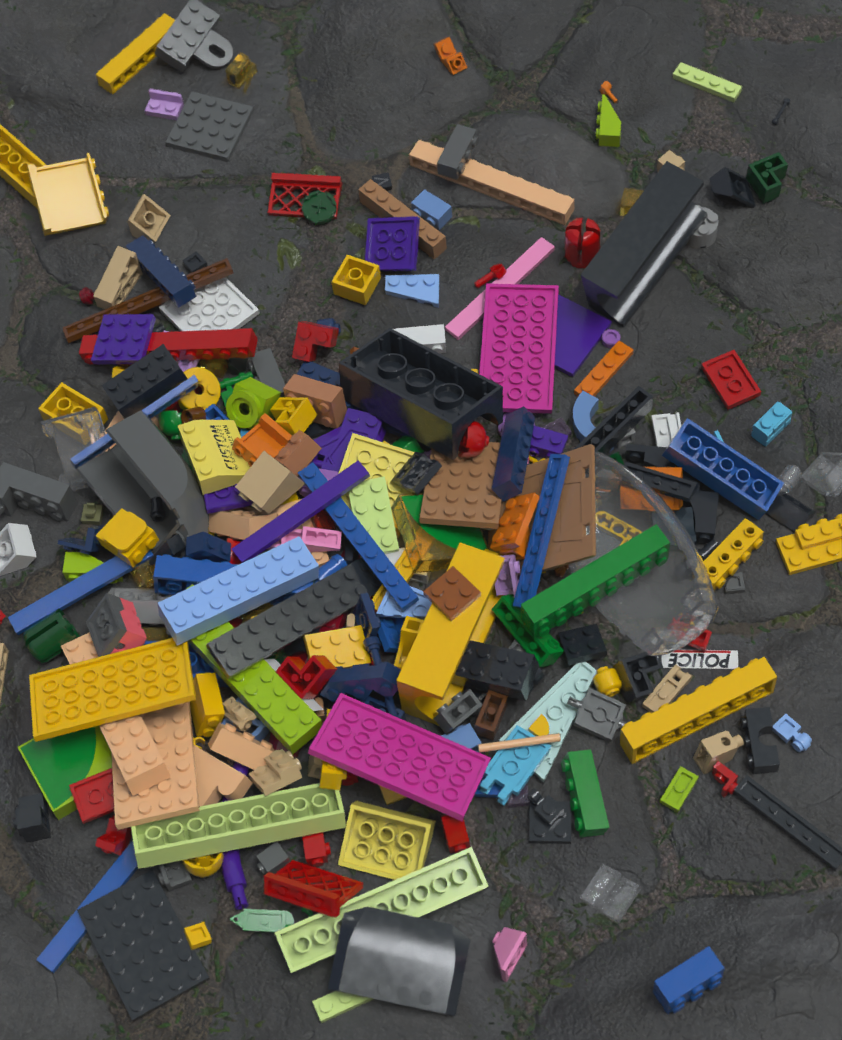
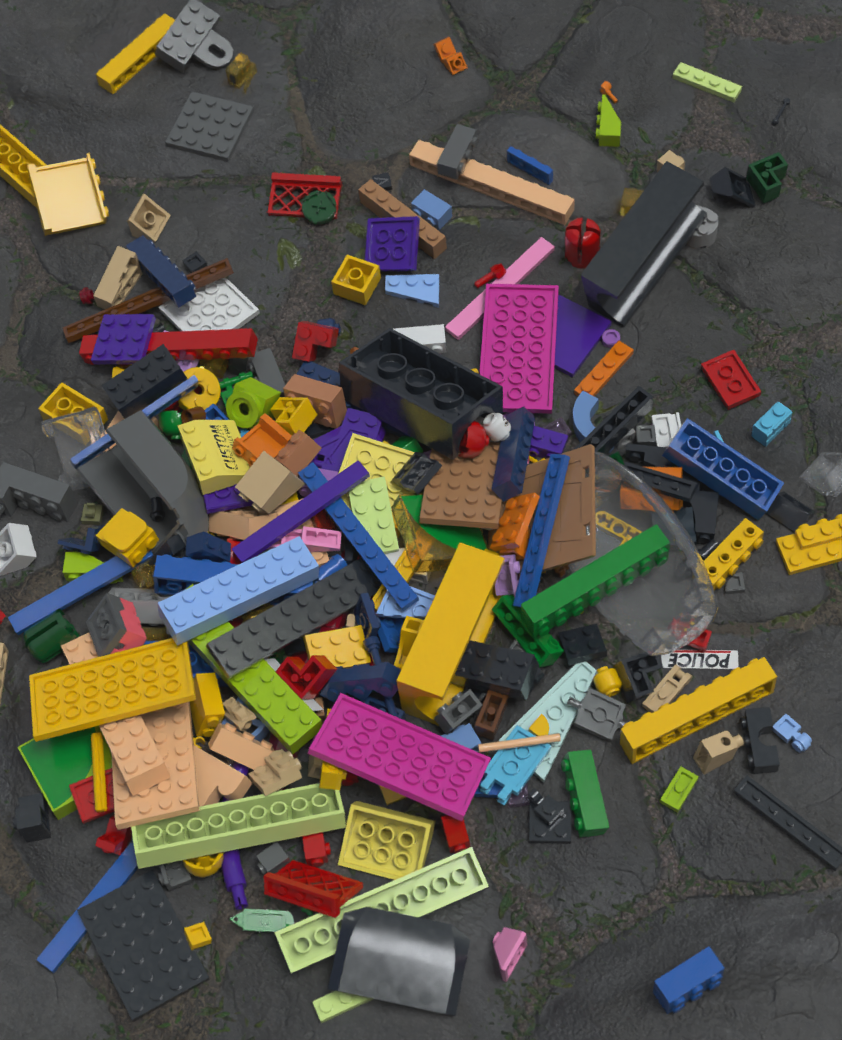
lavender bracket [145,89,184,121] -> none
dark orange plate [423,566,481,621] -> none
clear slope [580,864,641,923] -> none
red bracket [712,761,738,797] -> none
clear brick [778,465,802,494] -> none
none -> yellow axle [91,733,107,812]
none -> white head [483,413,511,441]
none -> blue plate [507,146,553,185]
none -> dark grey tile [635,425,656,446]

